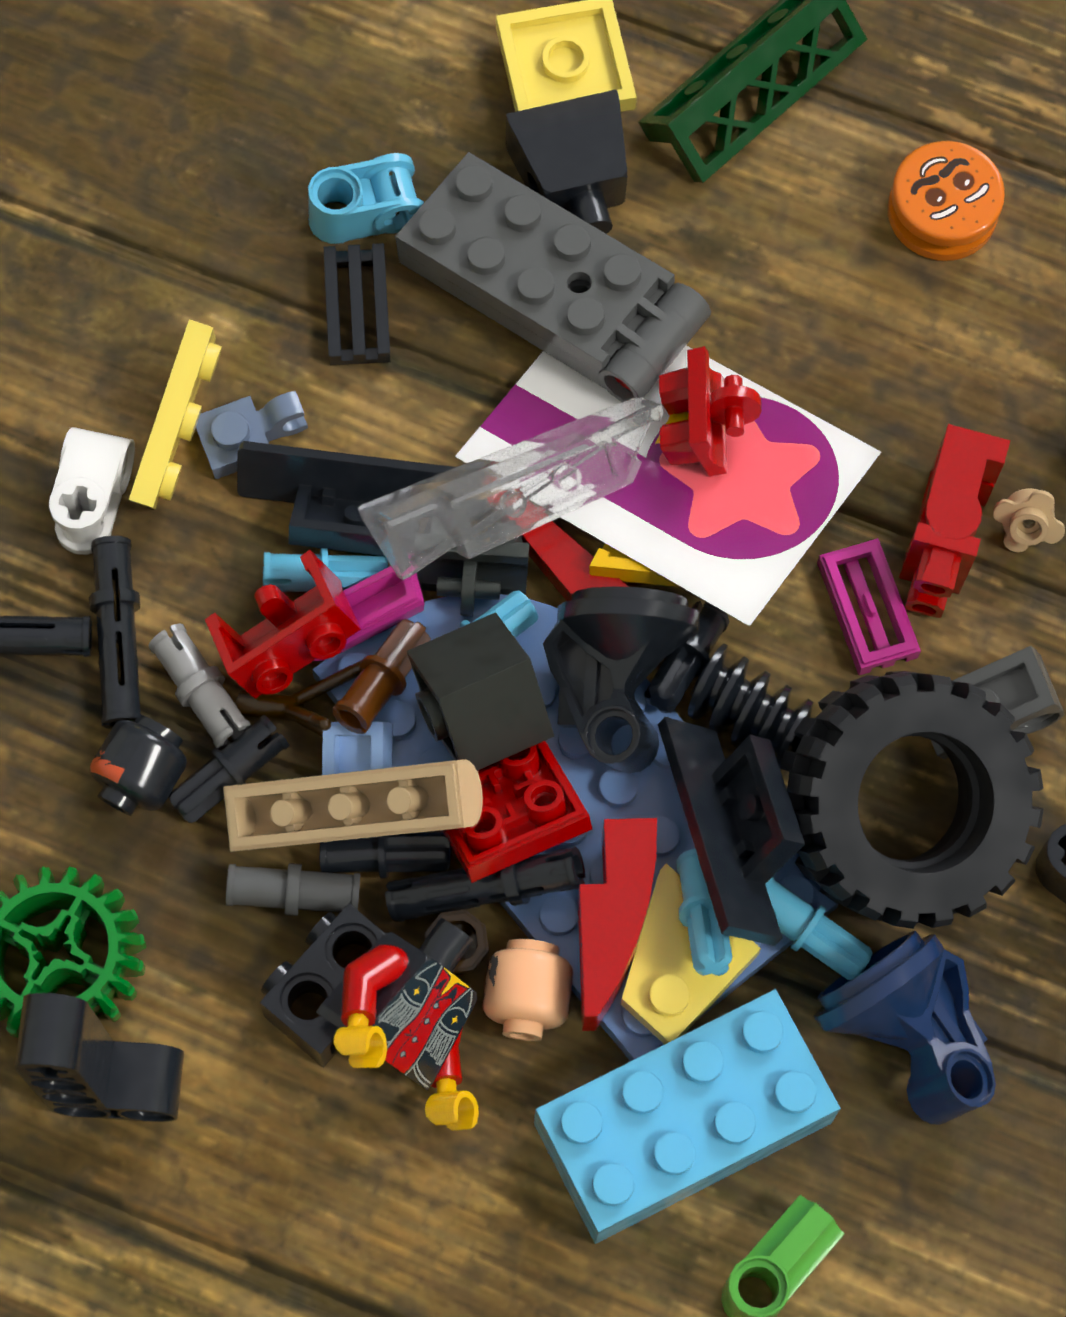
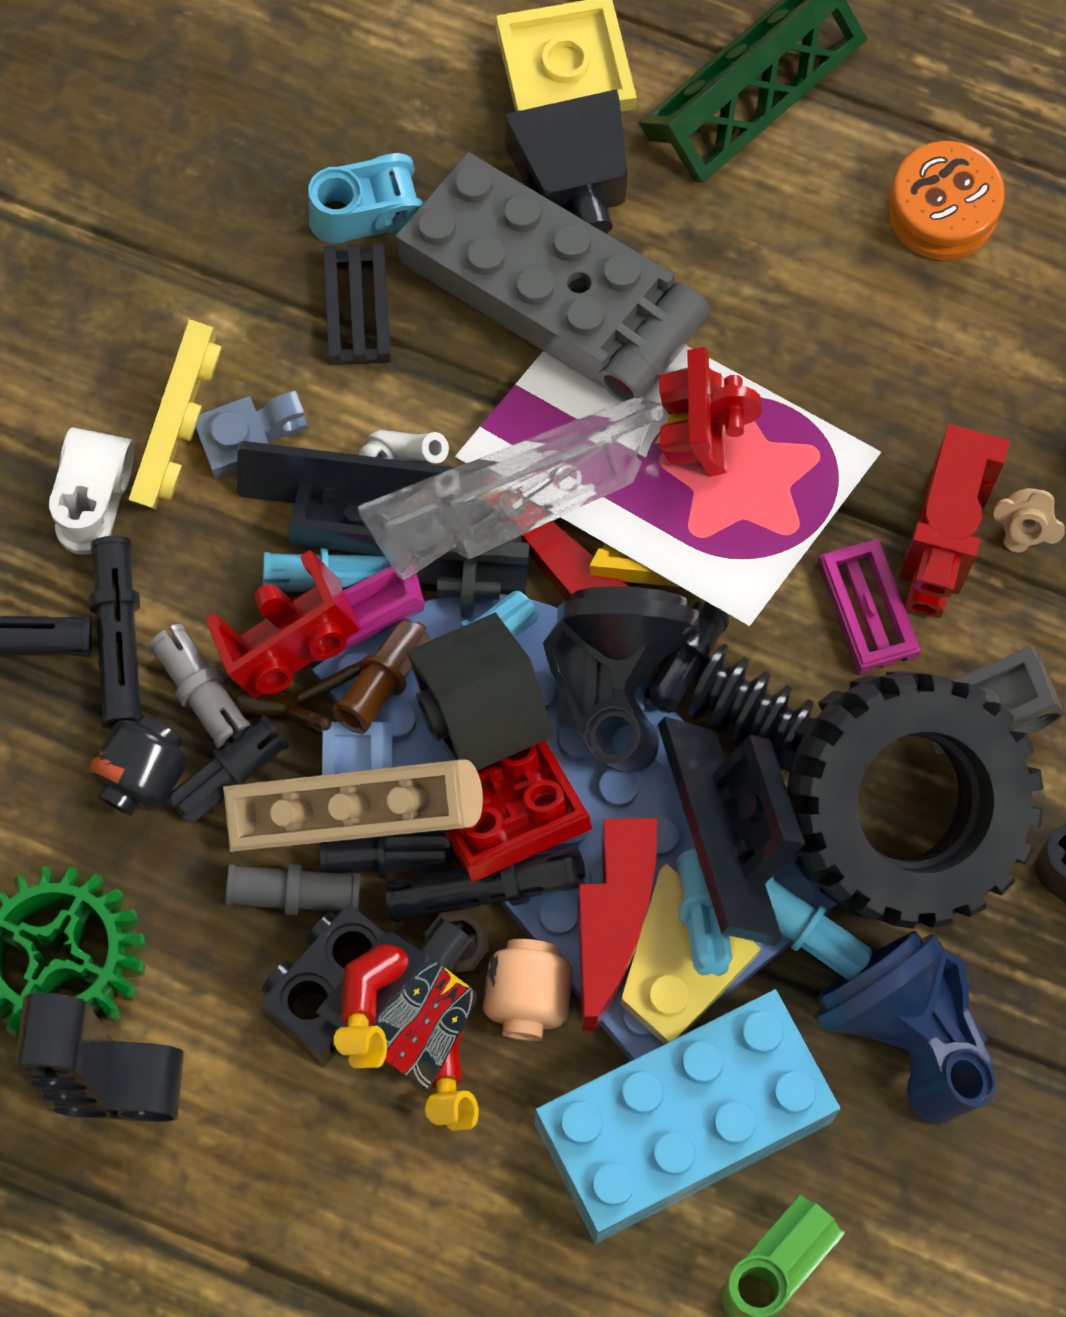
none -> white arm [359,430,449,464]

